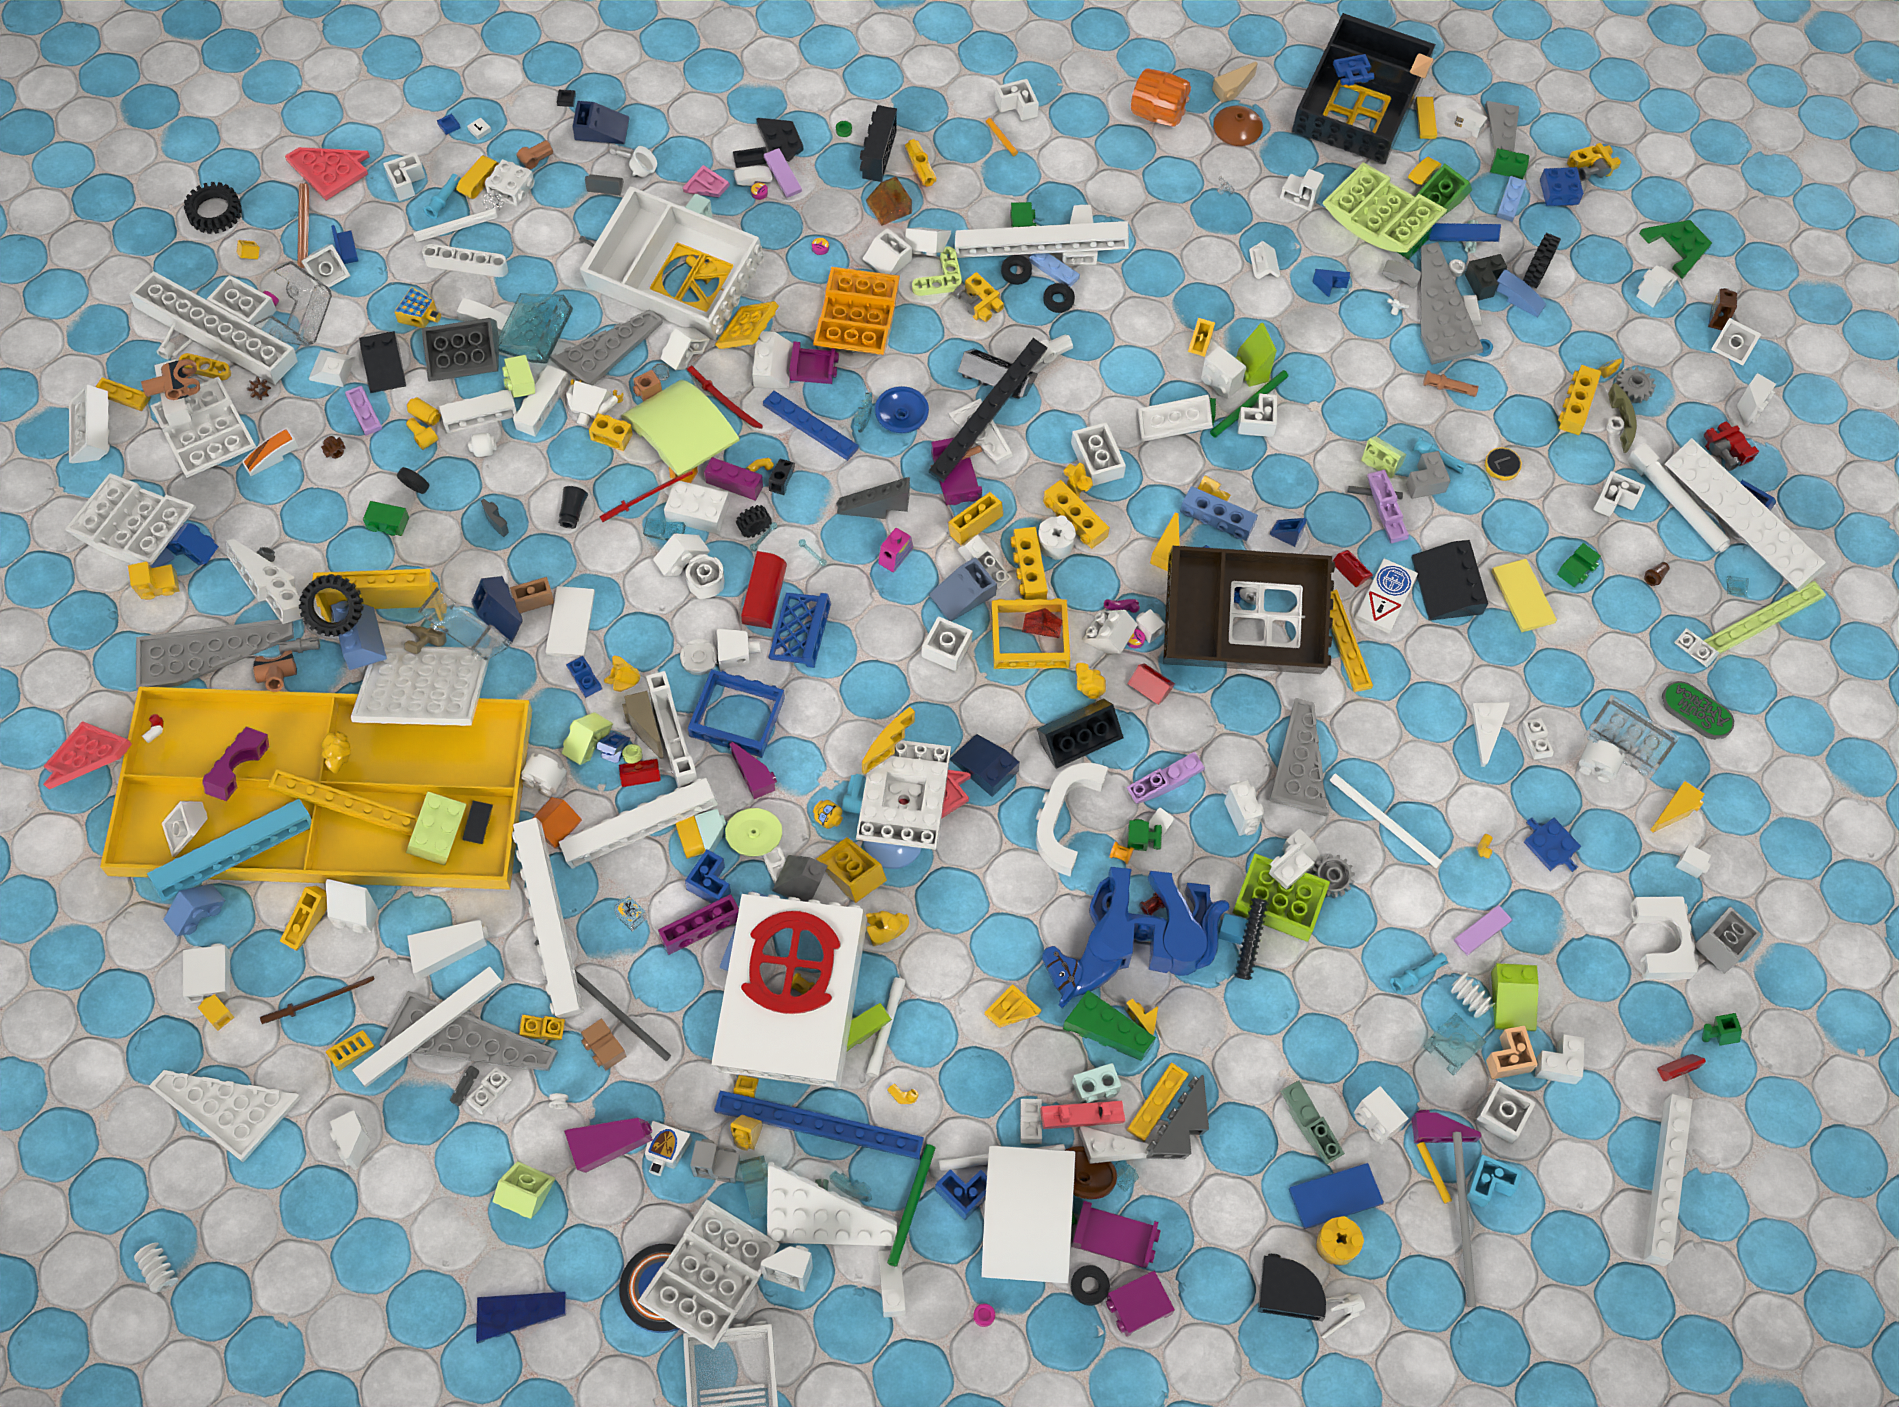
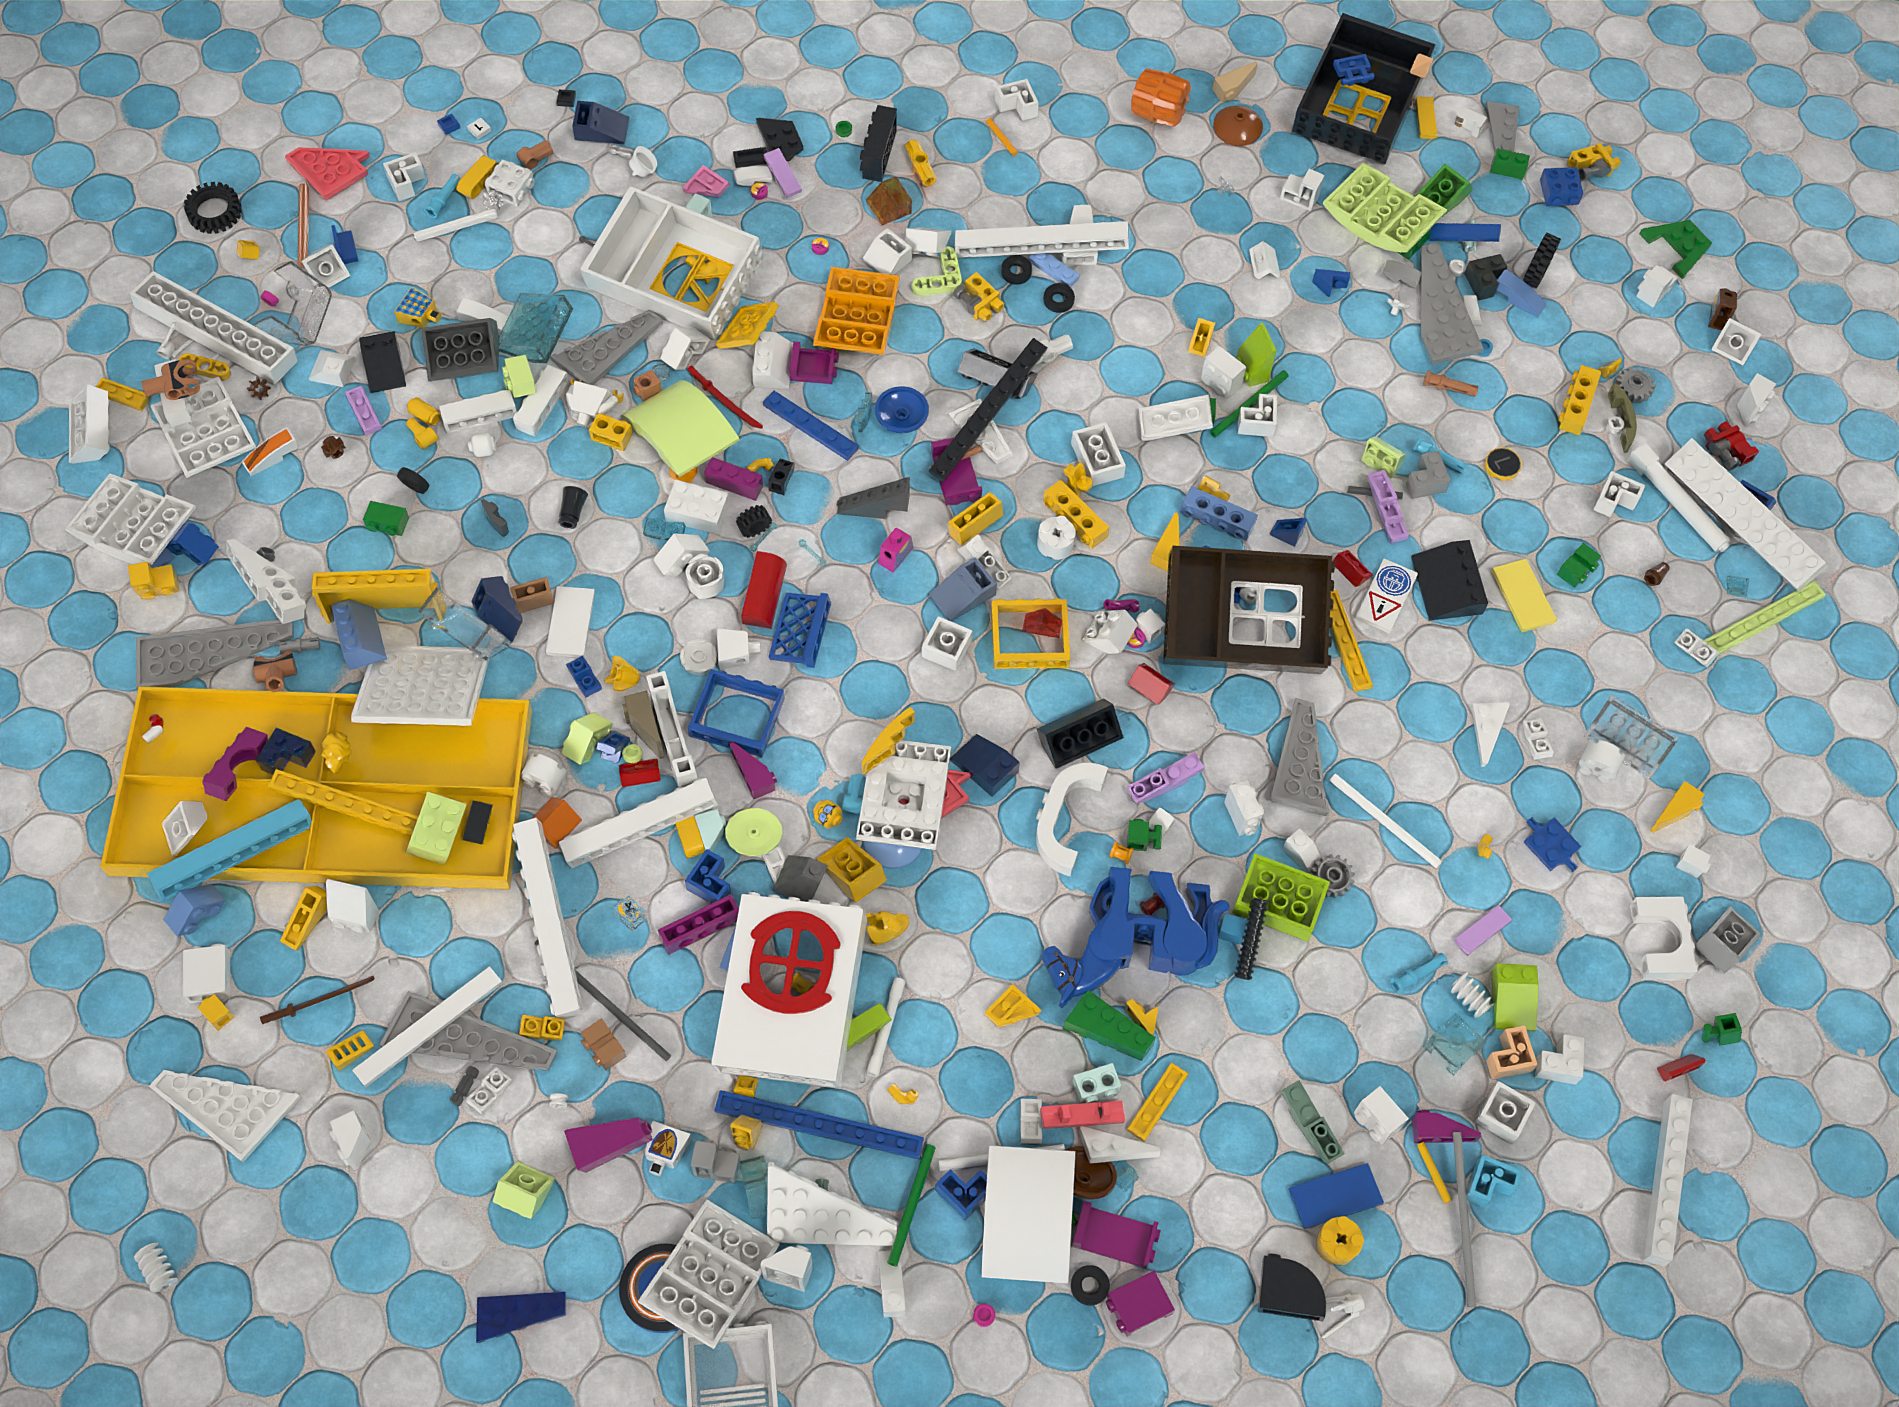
coral wing [43,721,132,789] -> none
white brick [207,275,277,329] -> none
black tyre [299,574,364,637] -> none
dark tan piece [404,625,447,654] -> none
white slope [407,920,489,980] -> none
white beam [422,244,508,277] -> none
dark grey panel [585,174,624,196] -> none
red sword [599,470,693,522] -> none
clear light blue slope [829,1170,872,1202] -> none
green brick [1010,202,1036,228] -> none
yellow brick [1010,527,1048,600] -> none
yellow head [1076,663,1106,699] -> none
dark grey slope [1146,1075,1209,1159] -> none
white bracket [1269,842,1315,890] -> none
yellow slope [1408,157,1442,185] -> none
light blue plate [1496,176,1526,222] -> none
tile [1662,681,1734,740] -> none
none -> clear blue brick [256,728,316,775]

